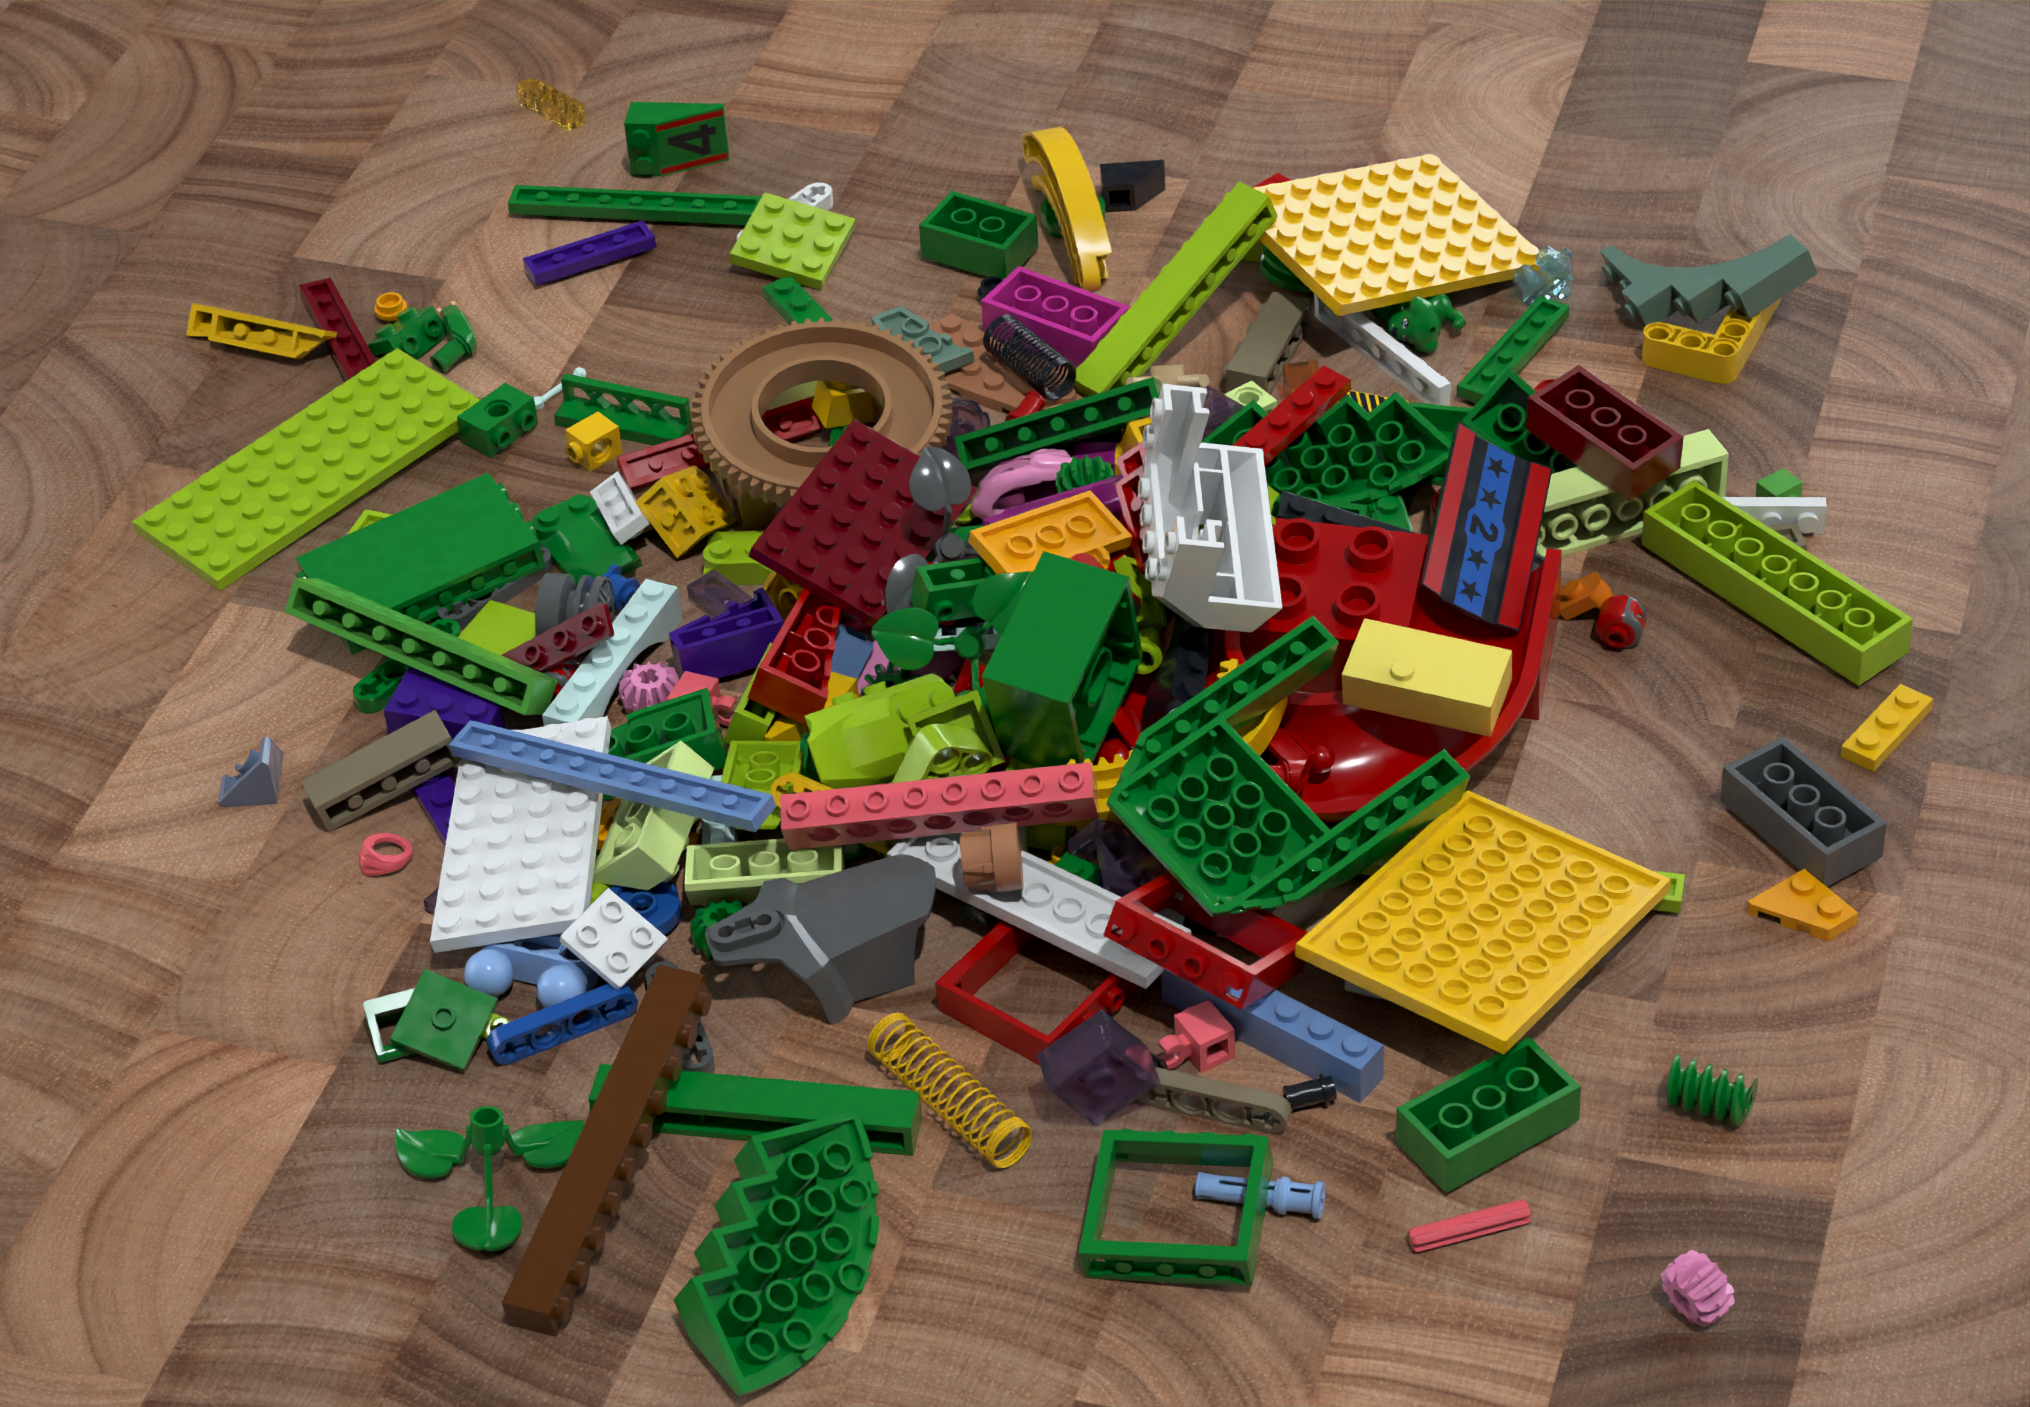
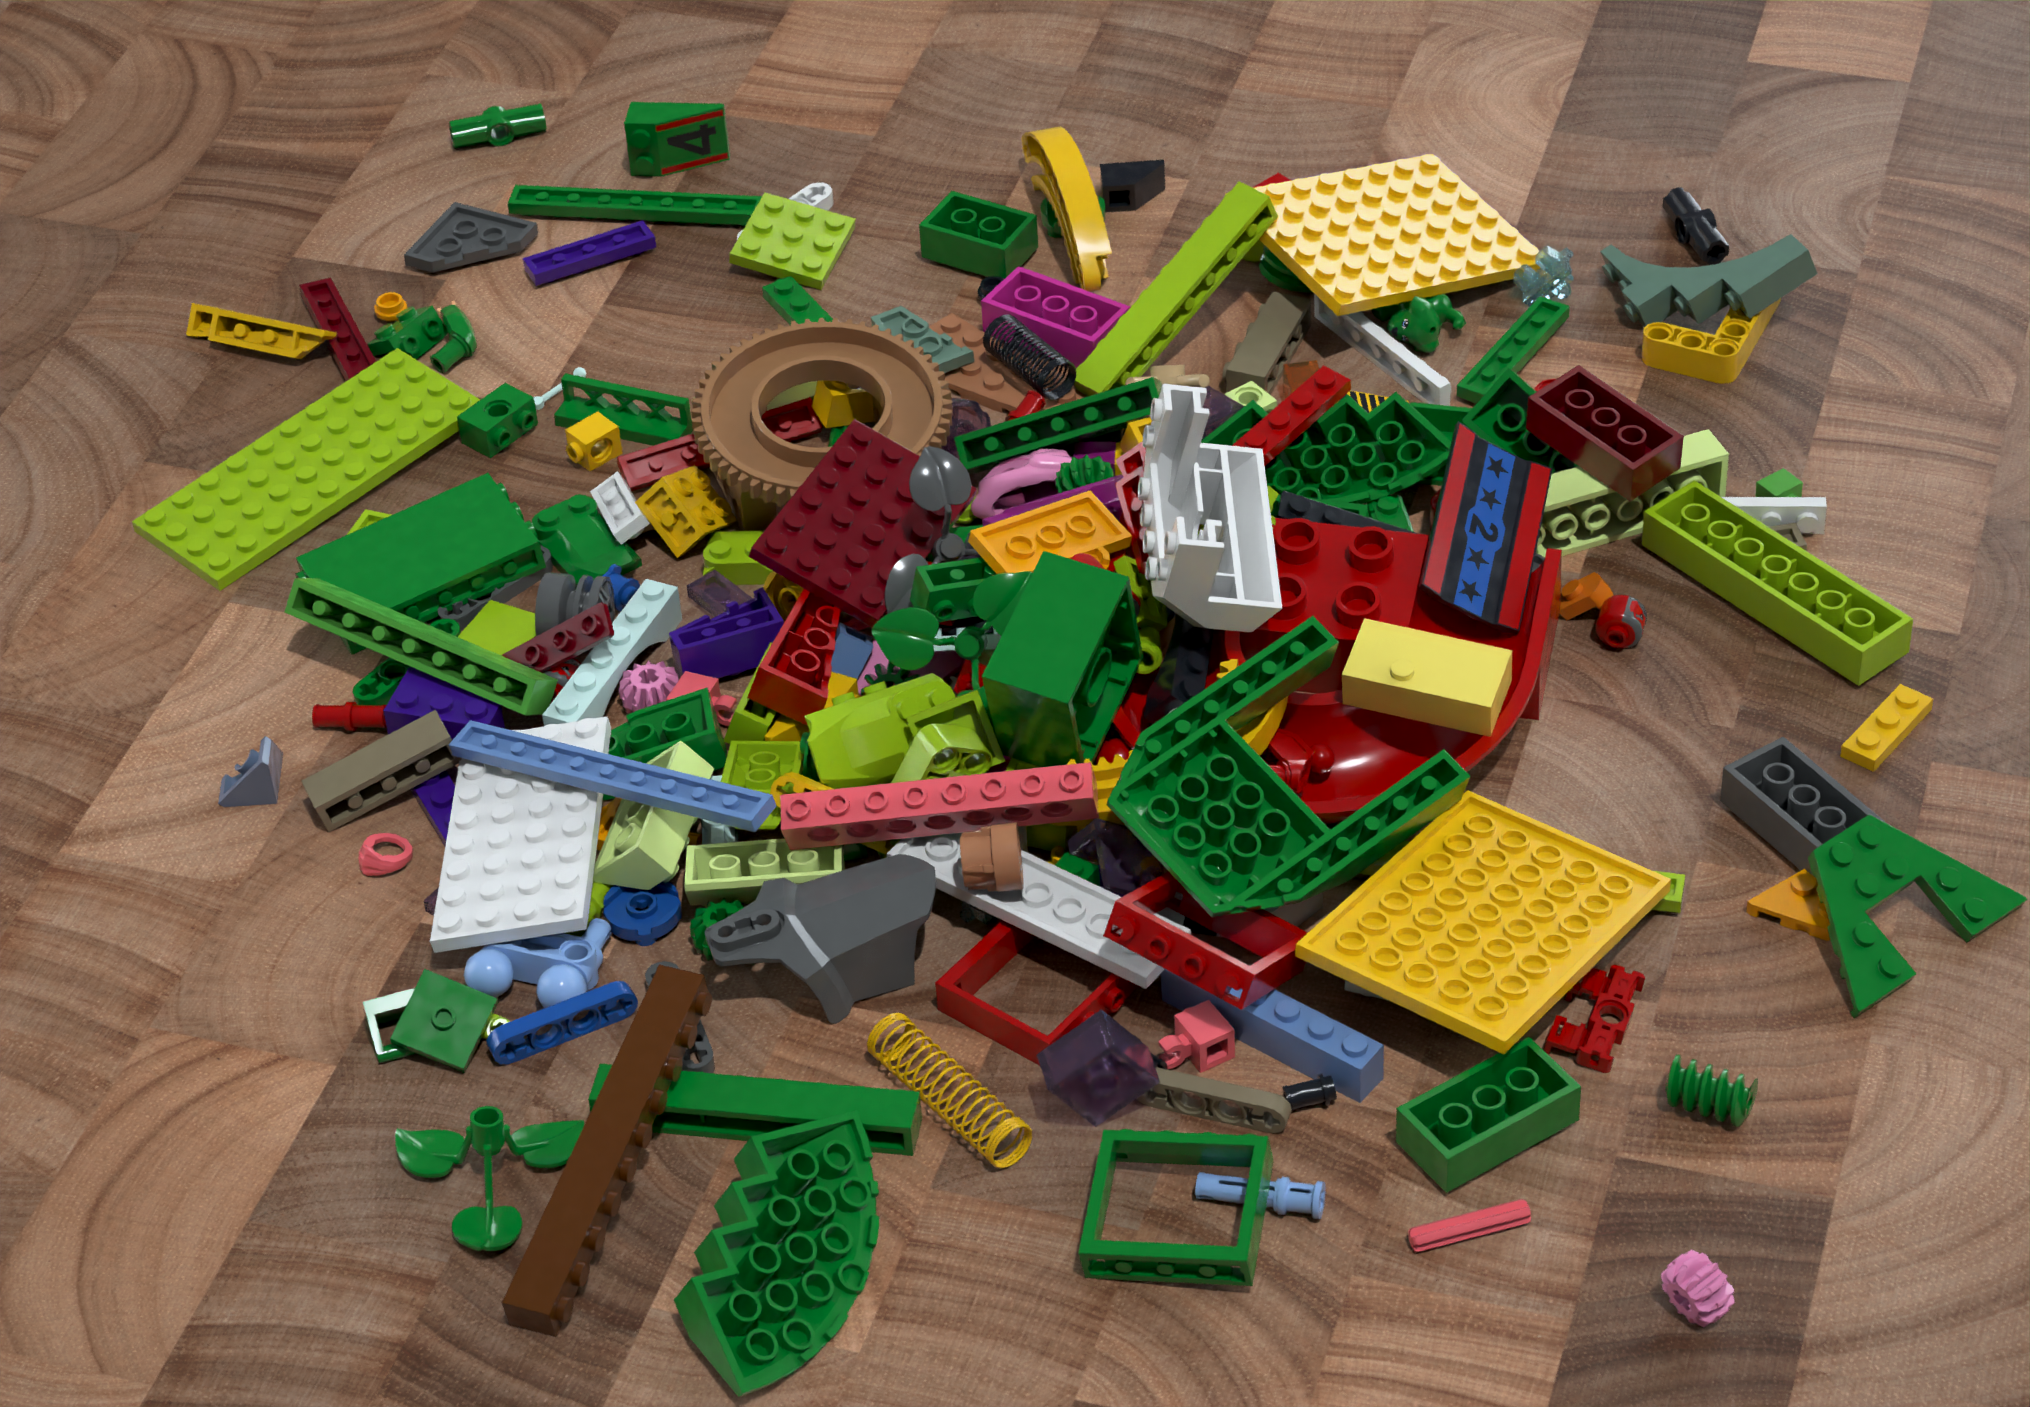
clear yellow beam [516,78,586,129] -> none
white bracket [559,888,668,990] -> none
none -> red pin [312,702,387,731]
none -> dark grey plate [404,202,538,272]
none -> green piece [449,103,547,149]
none -> red piece [1544,965,1645,1073]
none -> black piece [1663,187,1729,265]
none -> green wing [1808,814,2028,1018]

